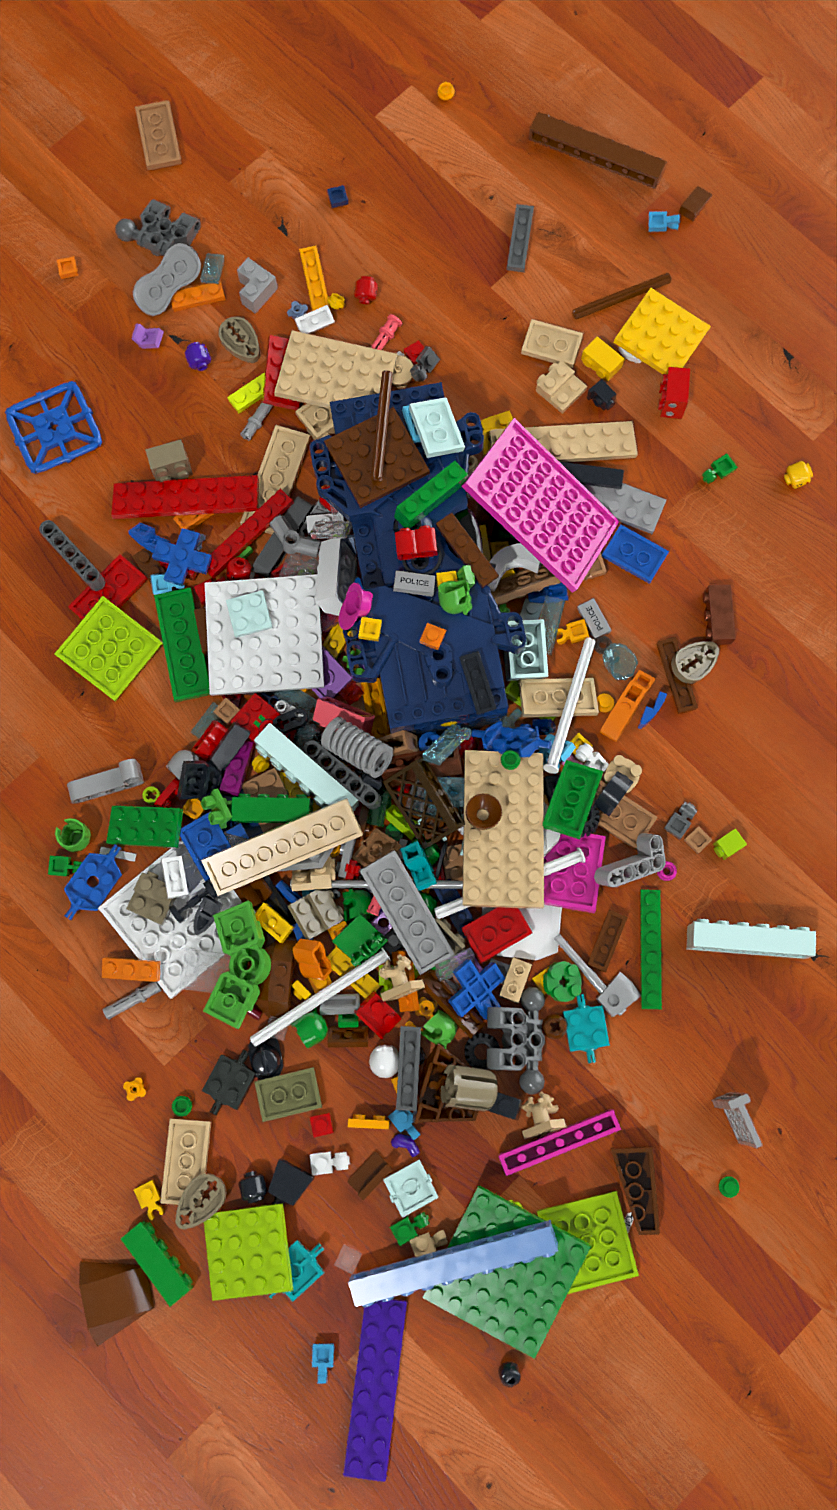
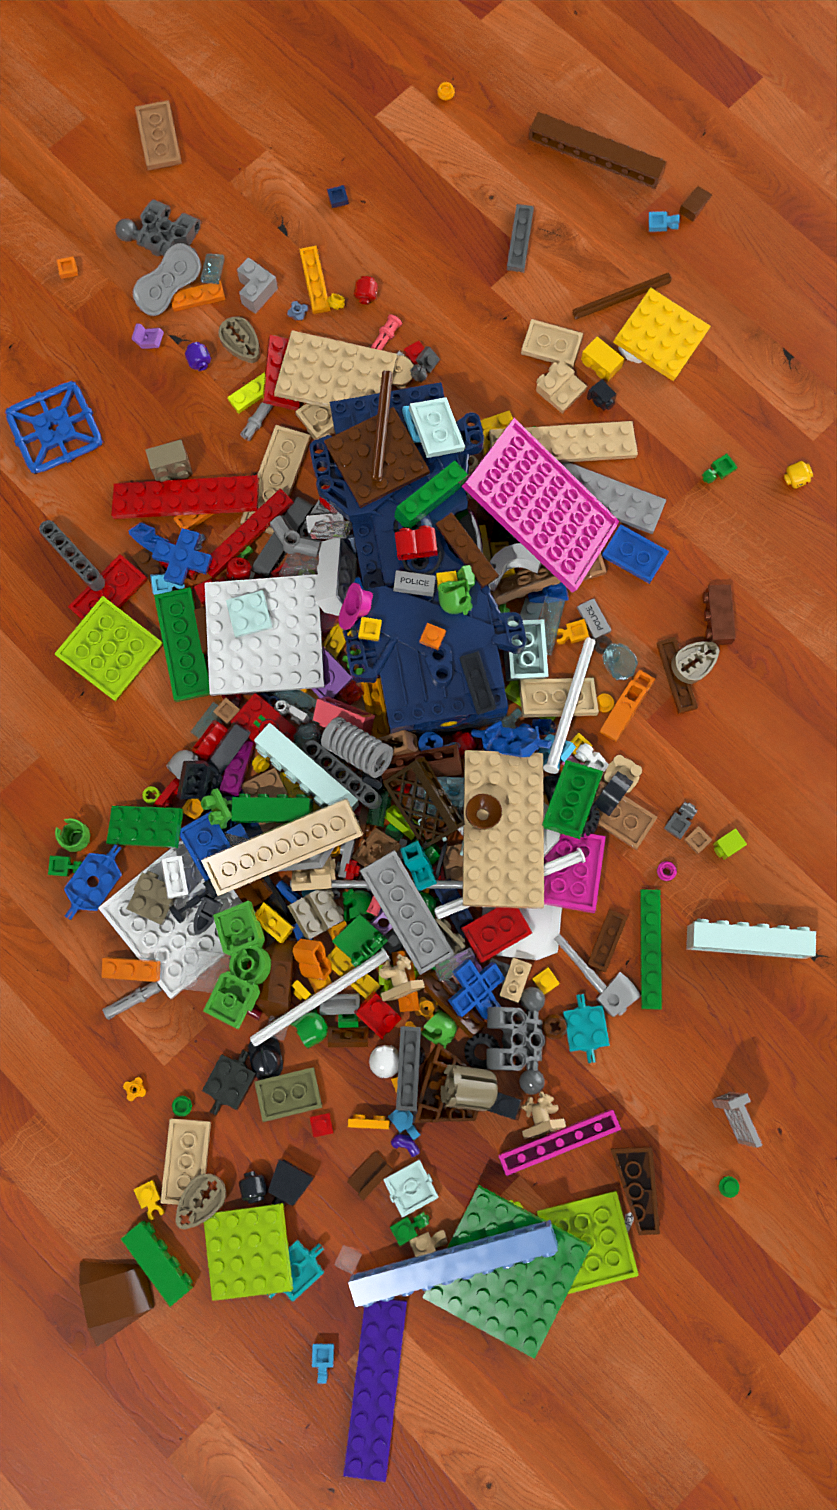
light grey beam [67,759,144,803] -> none
white sticker [99,847,137,862] -> none
black beam [272,708,309,734] -> none
white plate [295,305,335,334] -> none
white plate [310,1152,350,1175] -> none
clear light blue plate [422,724,472,765] -> none
black piece [498,1361,521,1388] -> none
green plate [501,750,520,770] -> none
green plate [543,961,582,1002] -> none
black tile [560,462,624,489] -> none
light grey beam [594,833,665,887] -> none
blue slope [638,692,667,729] -> none
red piece [658,367,690,419] -> none

